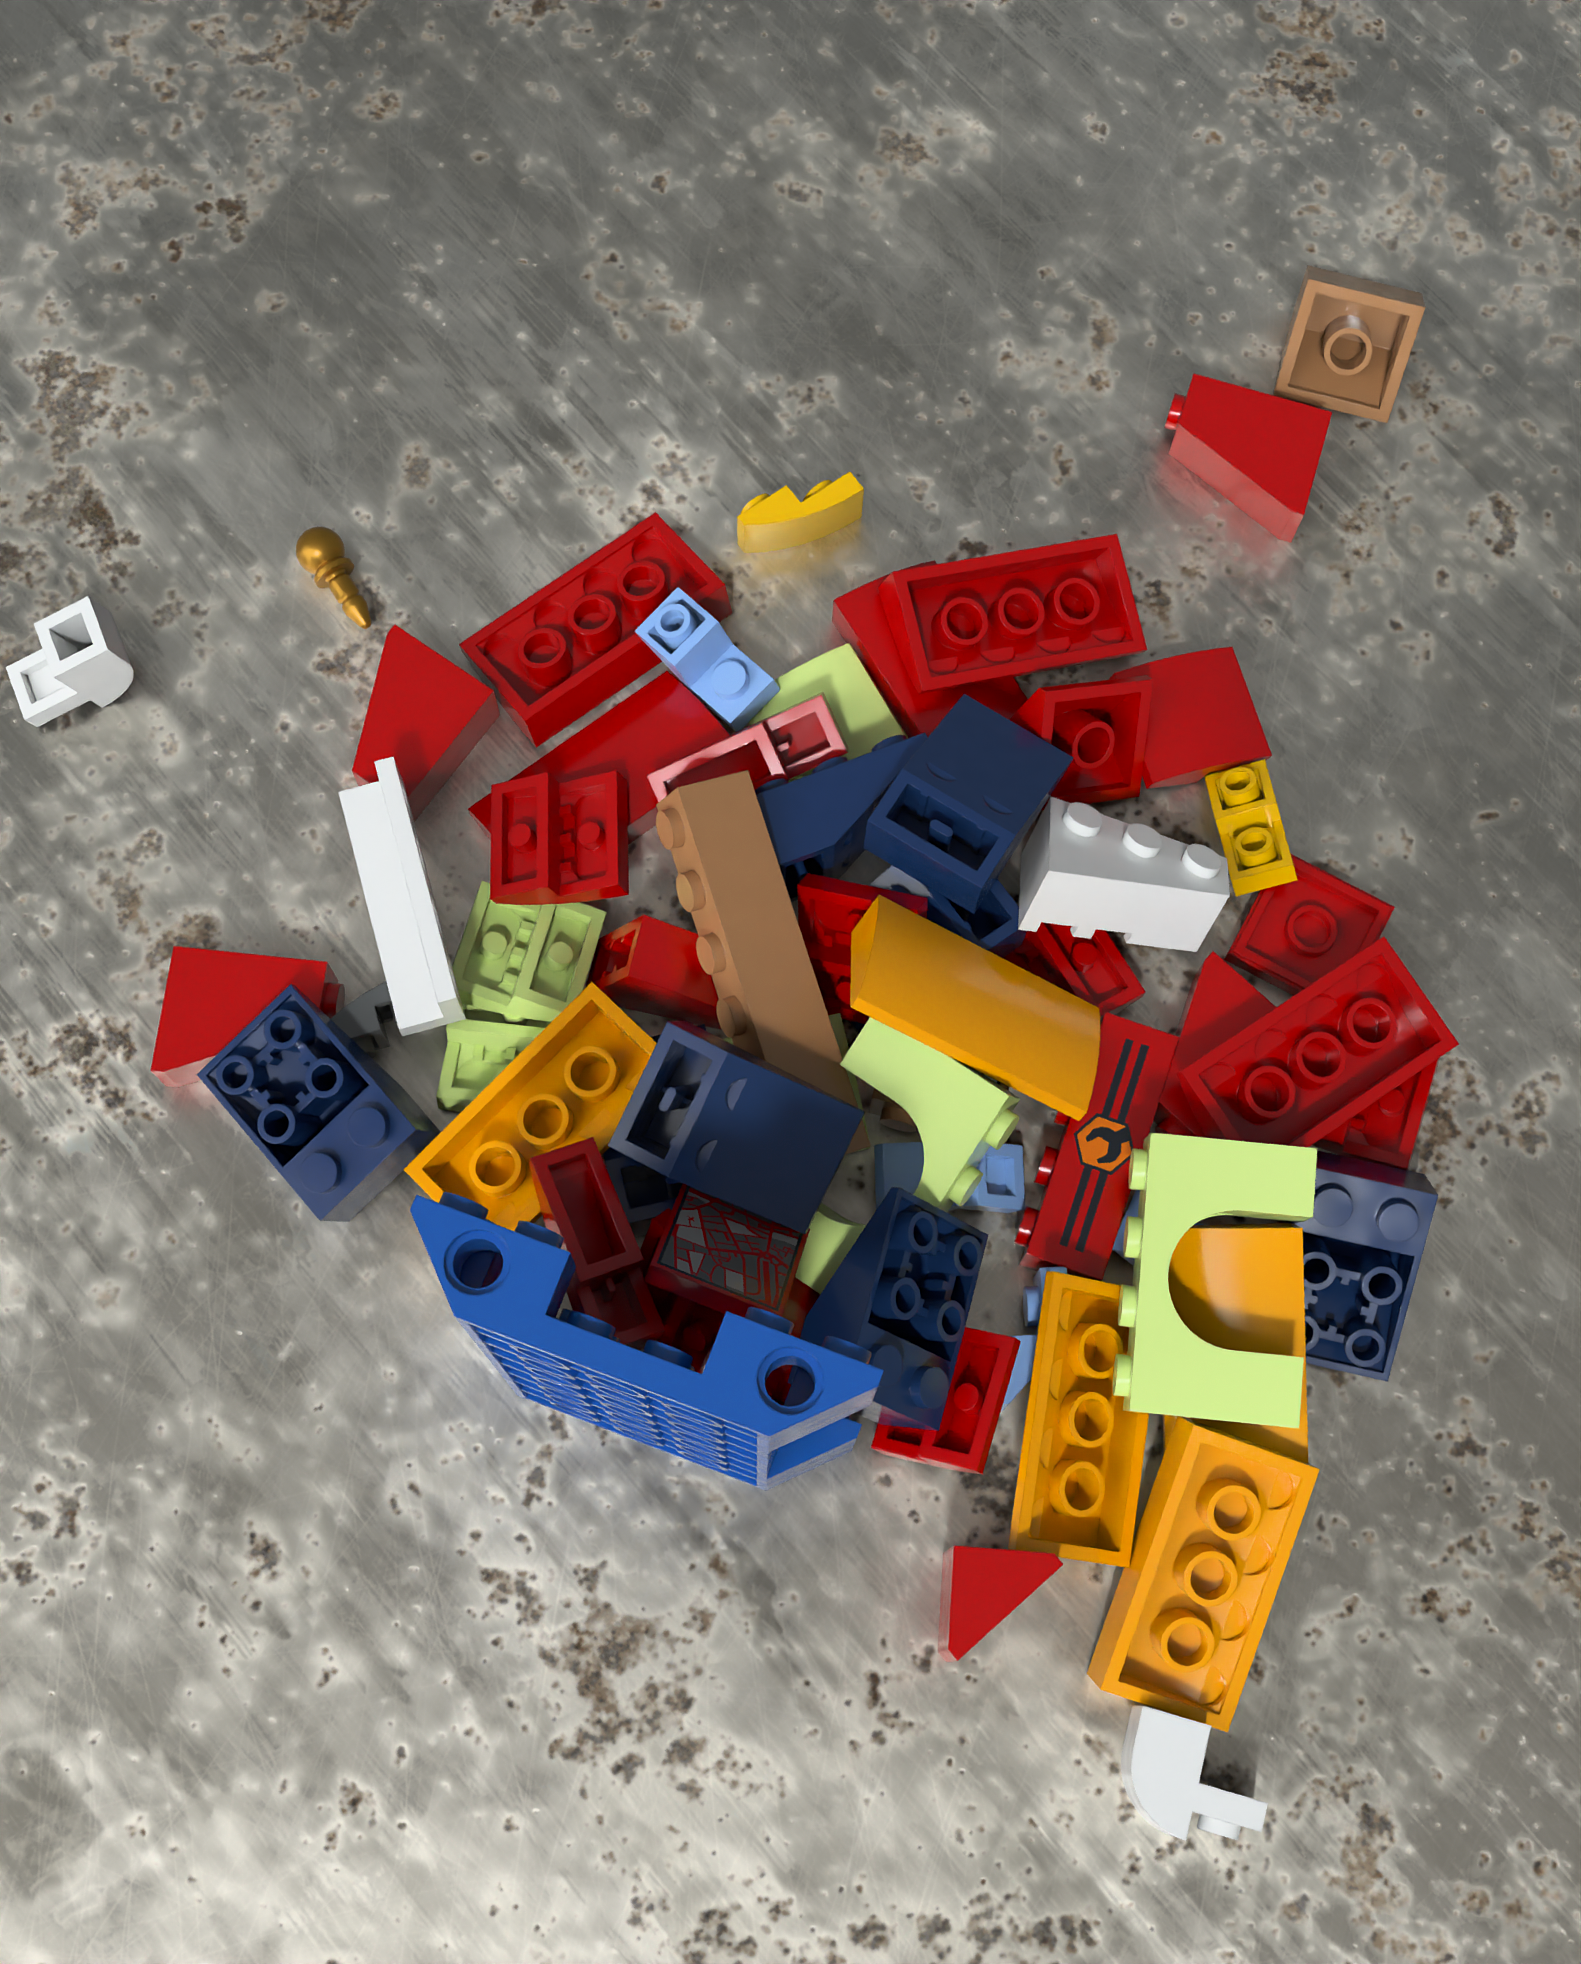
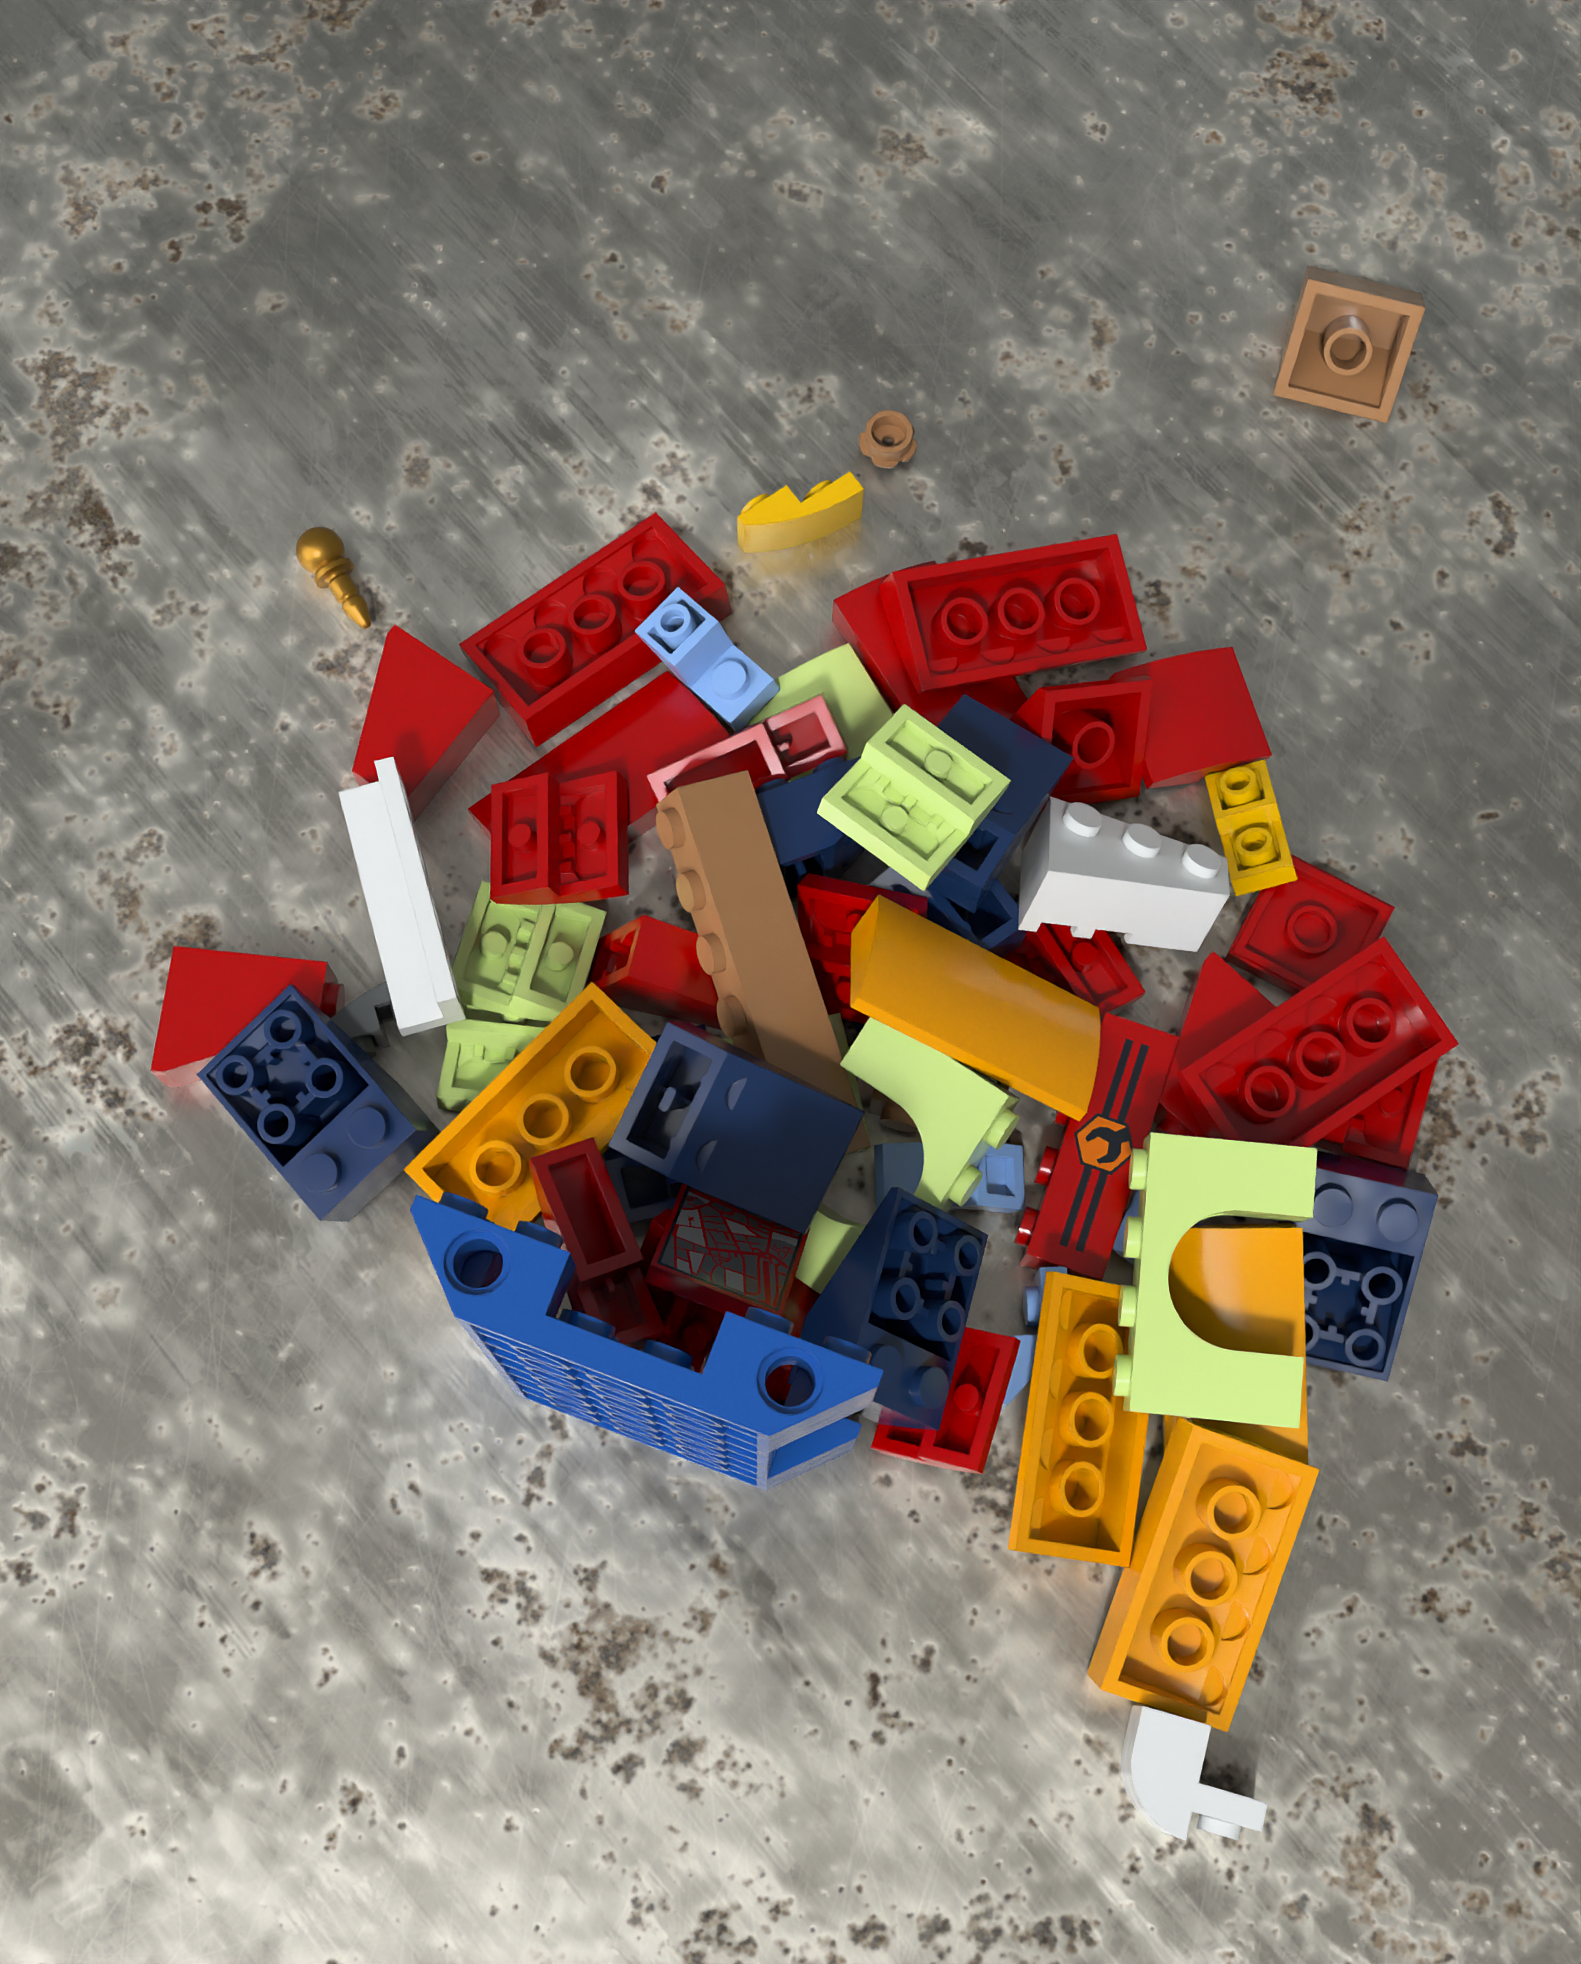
white brick [6,596,134,727] -> none
red slope [937,1545,1064,1662] -> none
red slope [1164,373,1332,543] -> none
none -> yellowish green slope [817,704,1011,891]
none -> medium nougat plate [859,410,917,469]

